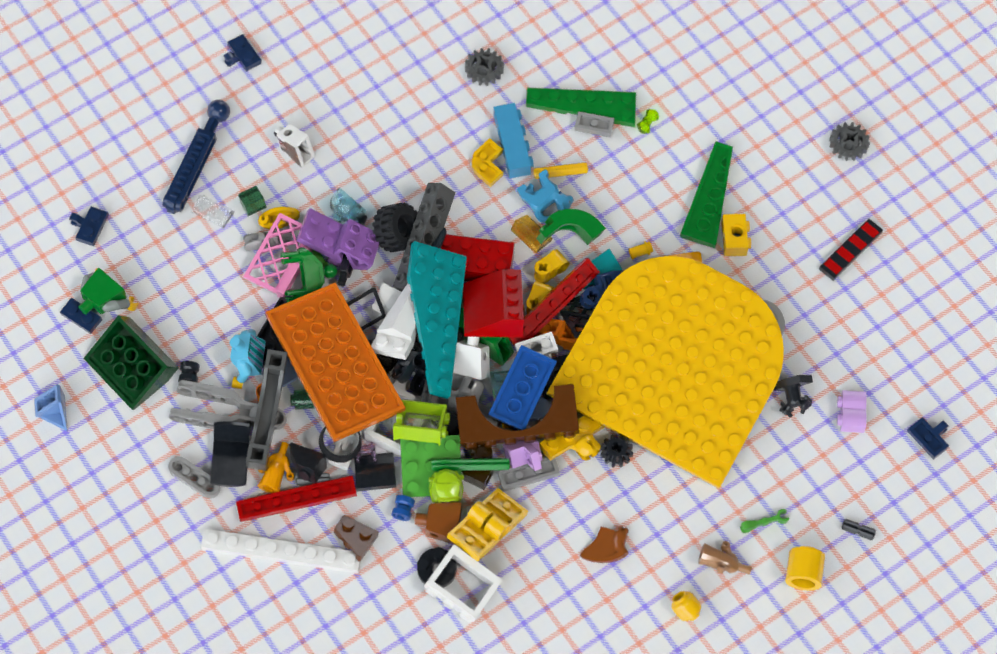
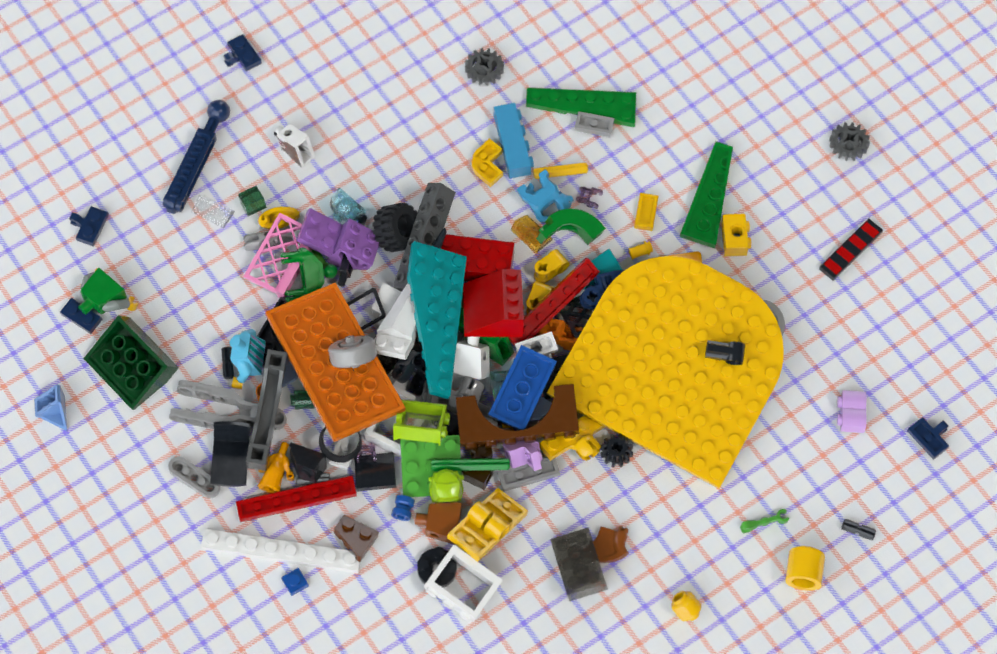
black wheel [178,361,200,383] -> none
clear neon green piece [637,109,659,134] -> none
medium nougat piece [698,541,752,574] -> none
black piece [773,375,813,418] -> none
none -> black piece [221,347,234,379]
none -> blue plate [281,568,309,596]
none -> light grey wheel [328,335,377,368]
none -> clear smoke brick [550,527,608,601]
none -> clear purple piece [576,187,603,209]
none -> yellow tile [634,193,658,231]
none -> black piece [705,340,746,365]

